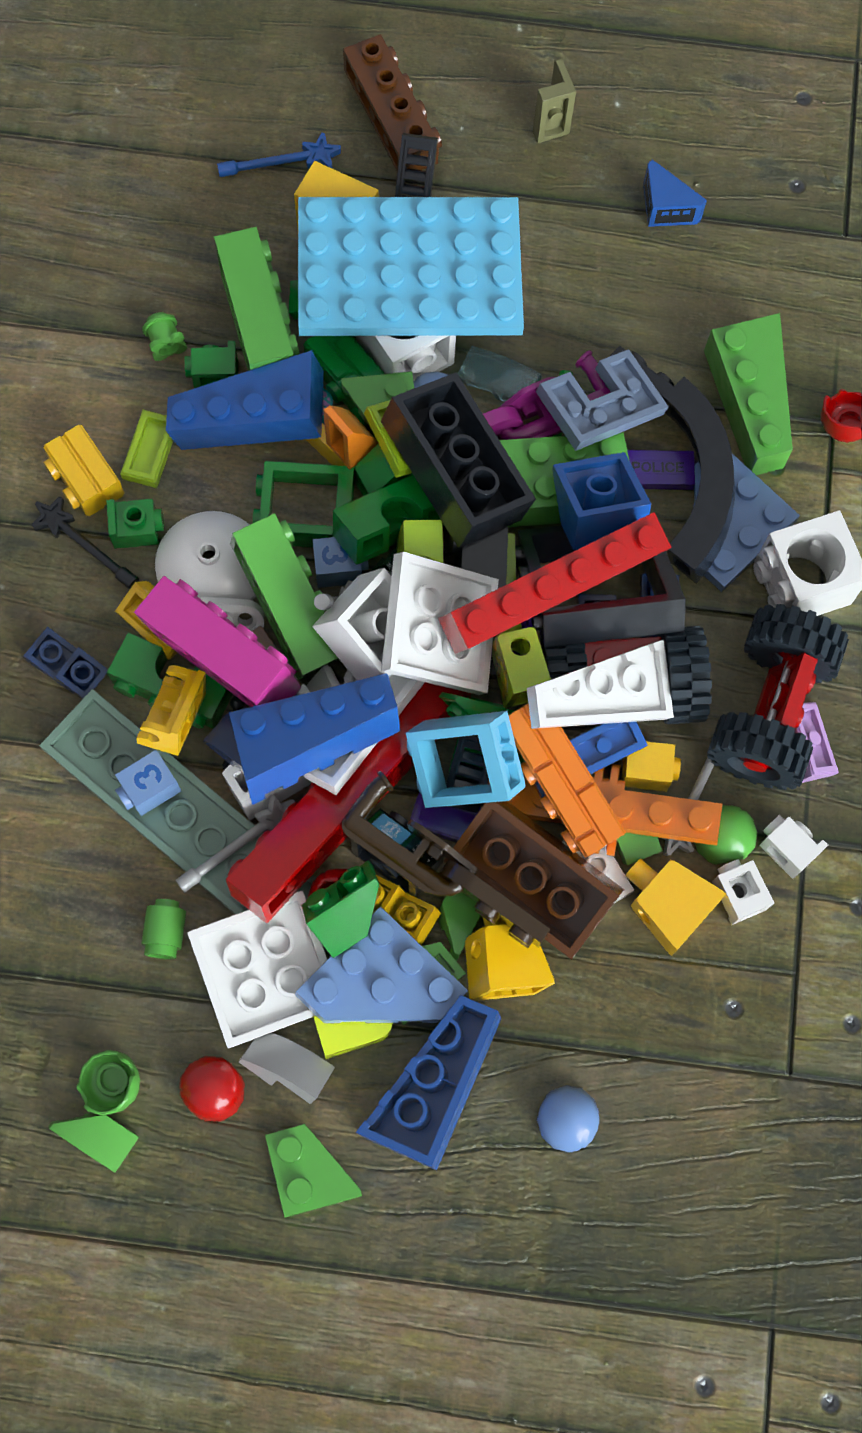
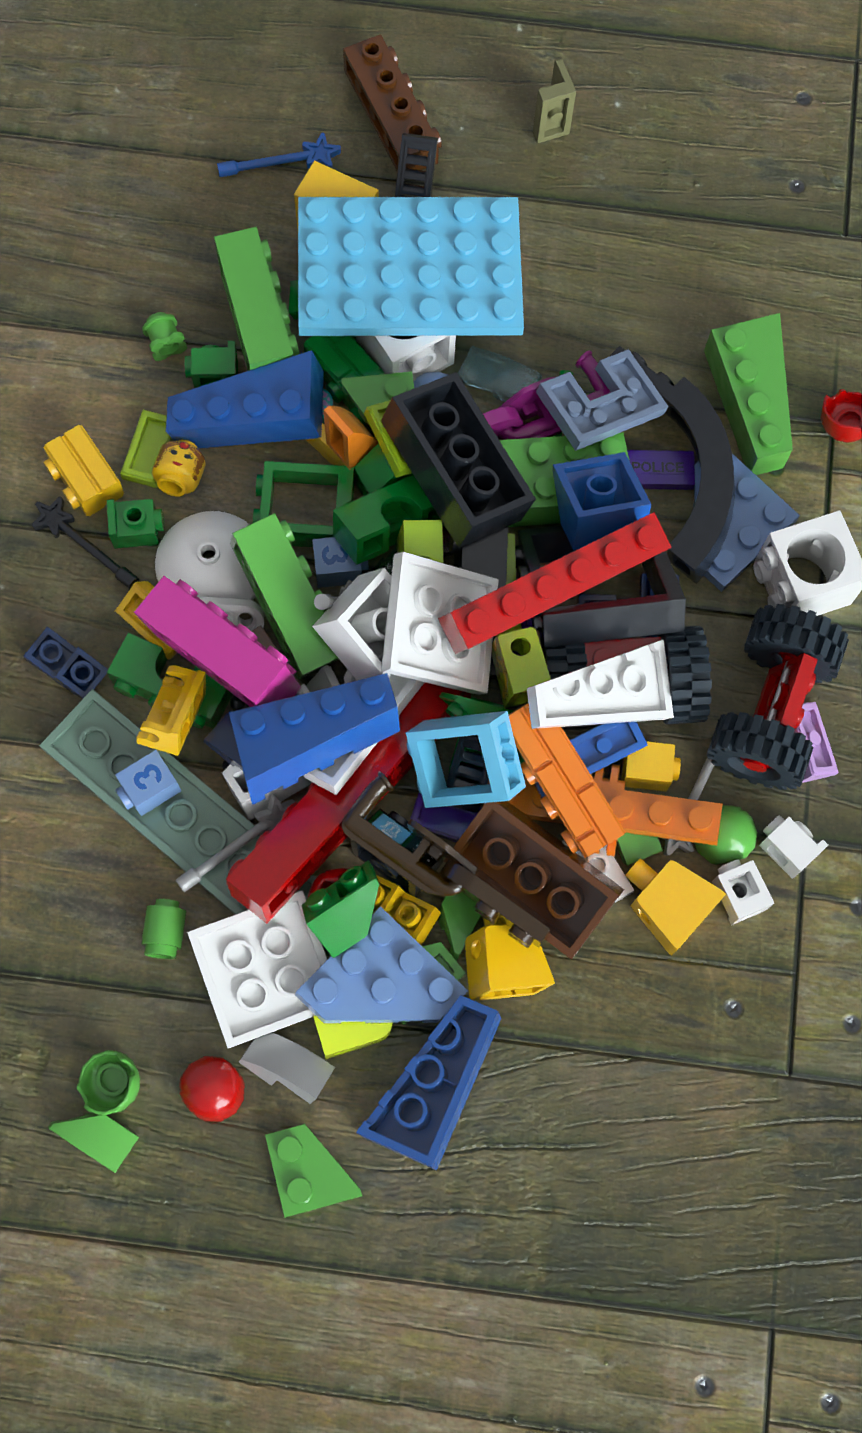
medium blue hair [537,1085,600,1152] -> none
blue slope [643,159,707,227] -> none
none -> yellow head [152,440,206,497]

